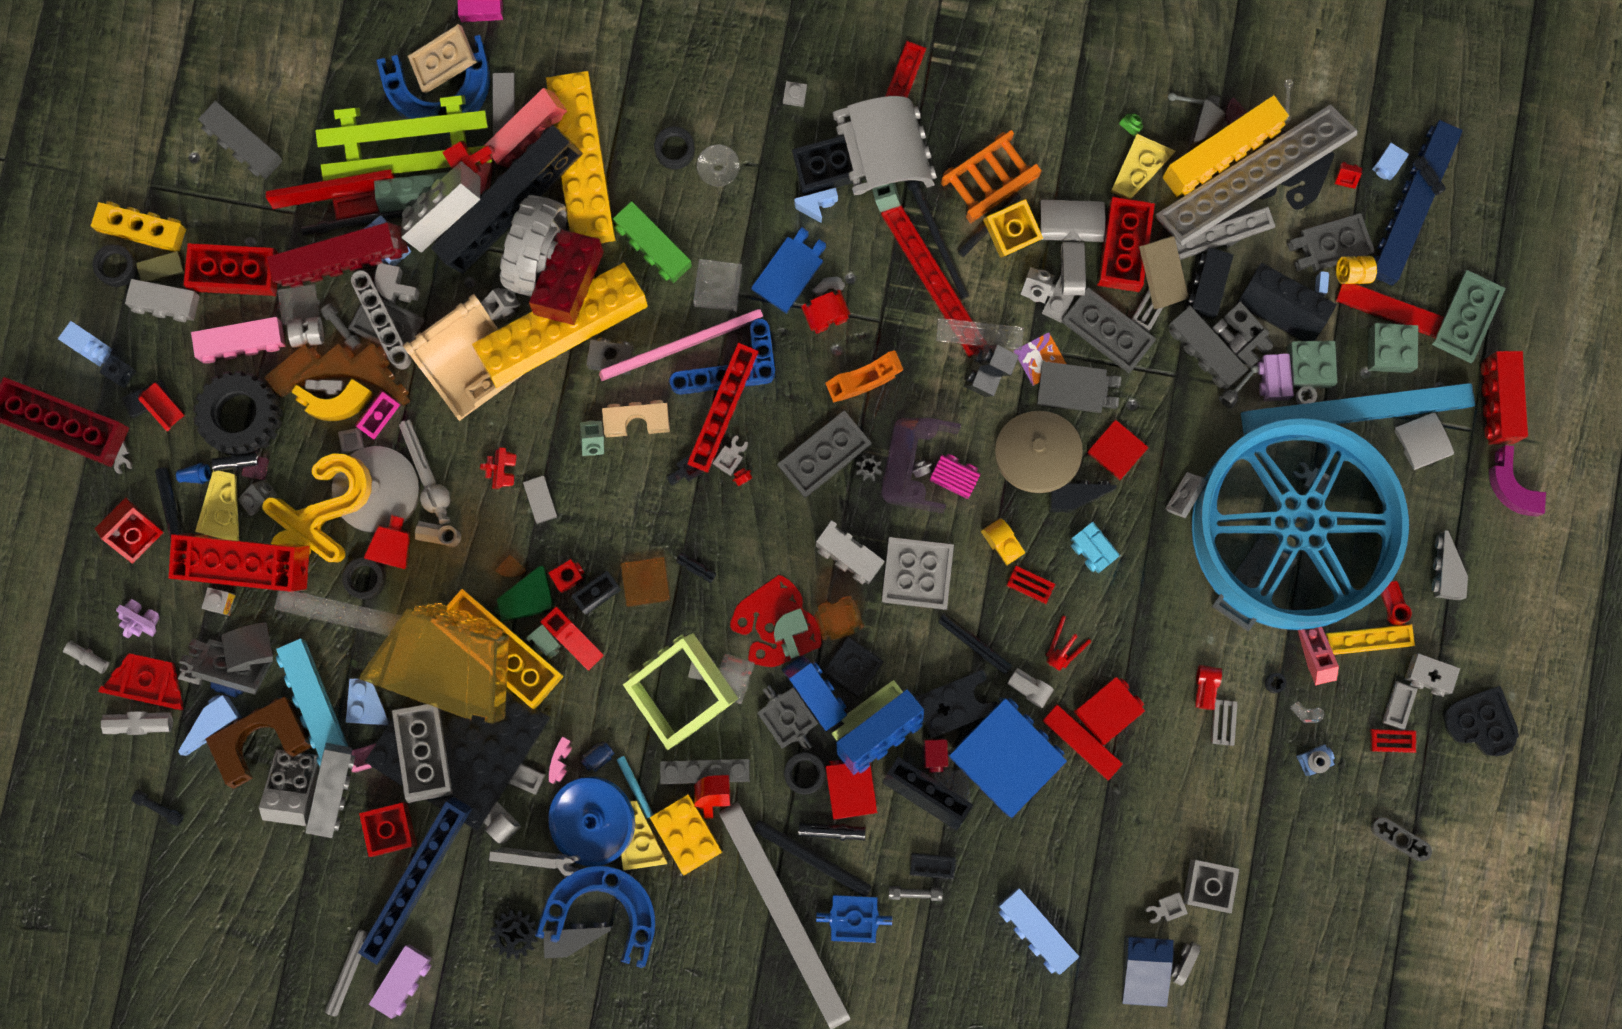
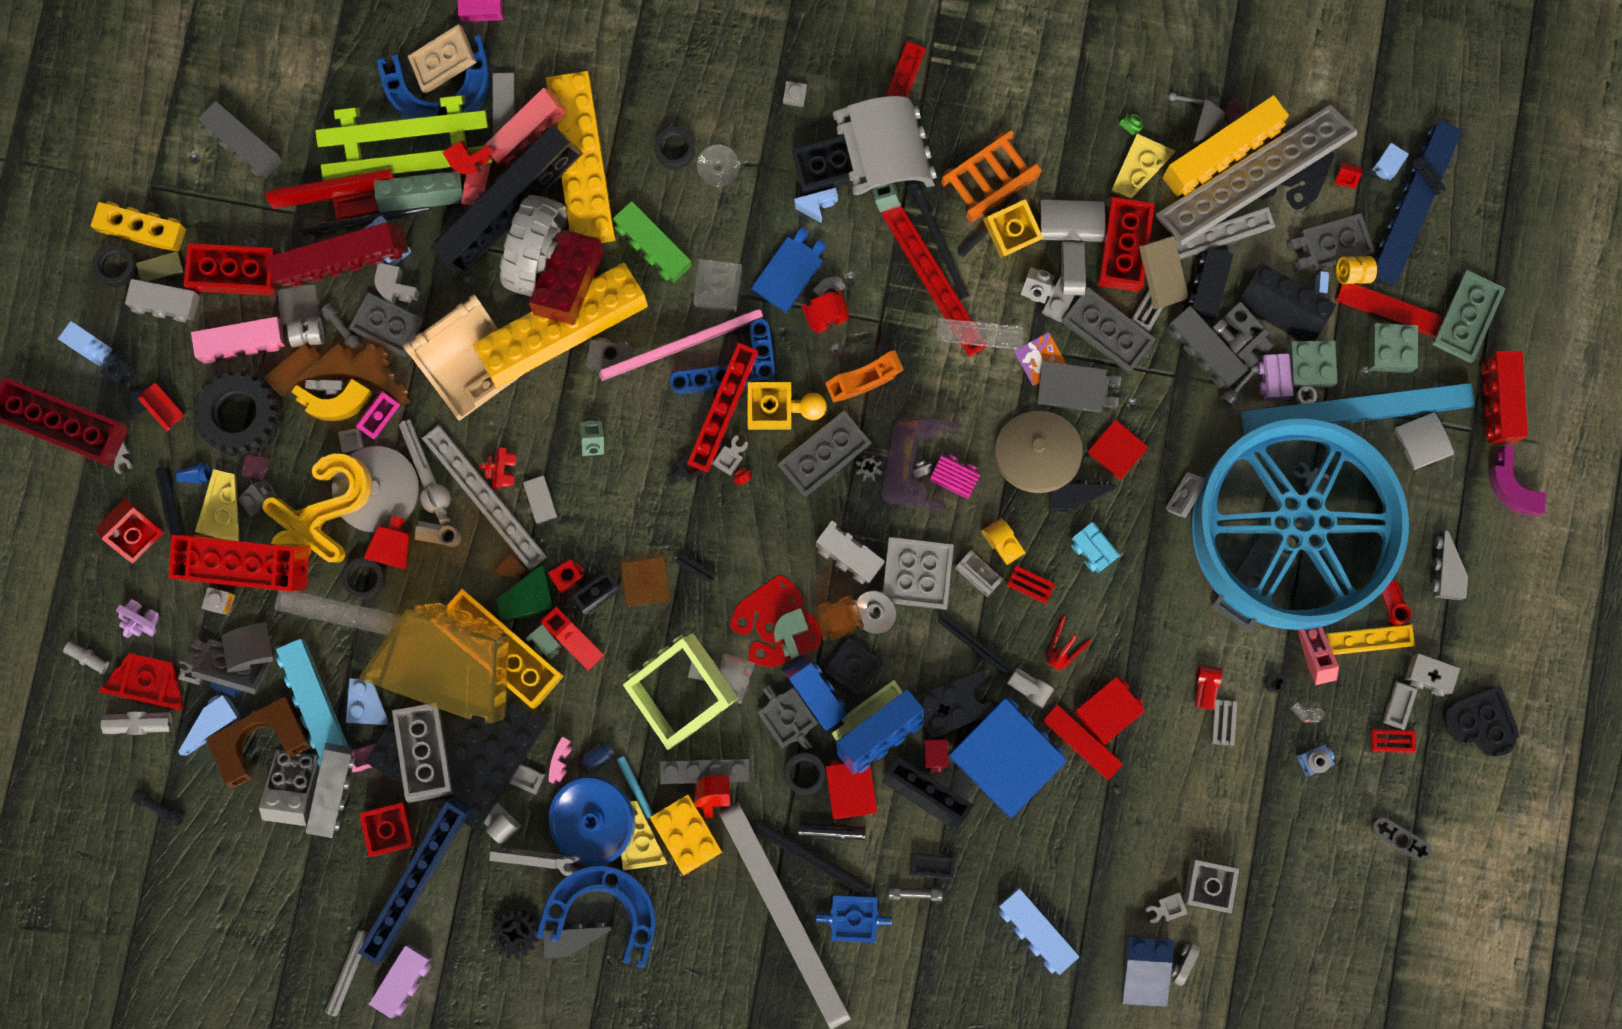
black pin [212,452,259,472] -> none
light grey beam [351,271,412,369] -> none
light grey brick [401,161,480,252] -> none
light grey brick [481,288,520,320] -> none
tan arch [602,400,670,438] -> none
black brick [964,345,1019,397] -> none
clear hinge [1284,79,1293,122] -> none
none -> light grey tile [422,425,547,571]
none -> yellow brick [748,382,827,430]
none -> light grey dish [854,591,896,634]
none -> light grey hinge [955,550,1003,597]

